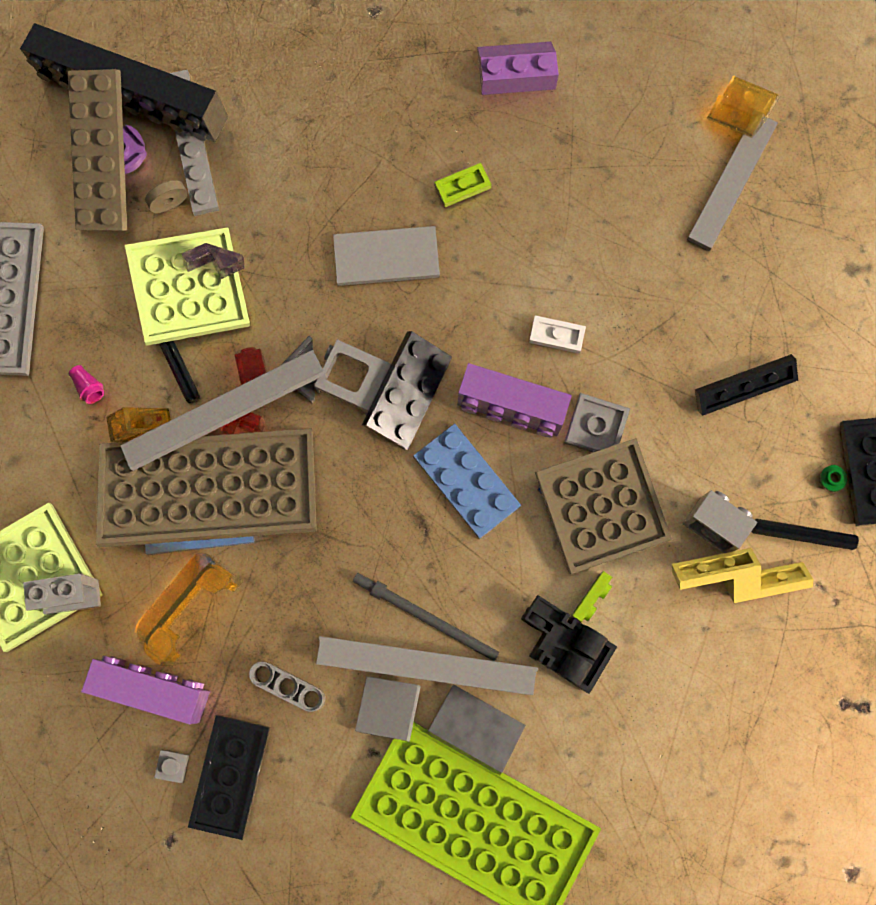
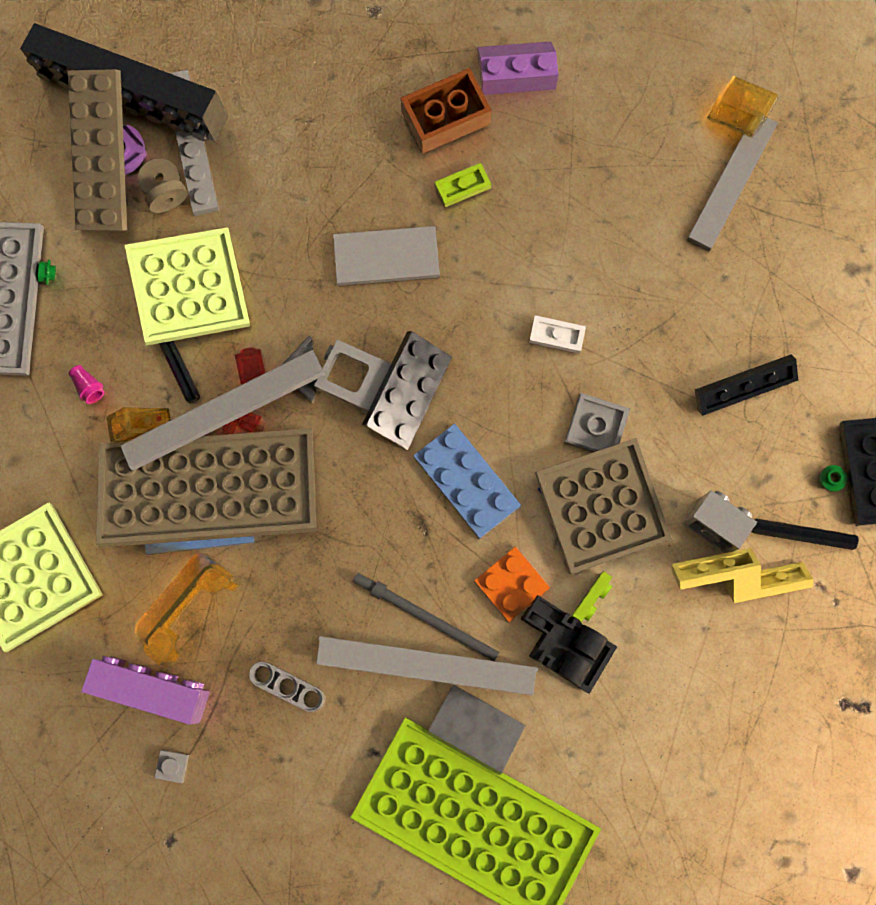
light grey window [23,574,101,615] -> none
slope [182,243,244,279] -> none
black plate [188,715,271,840] -> none
light grey tile [355,676,421,742] -> none
medium lavender brick [457,363,572,438] -> none
none -> green plate [38,259,56,285]
none -> dark tan piece [138,158,181,195]
none -> dark orange brick [400,68,492,154]
none -> orange plate [474,546,550,623]

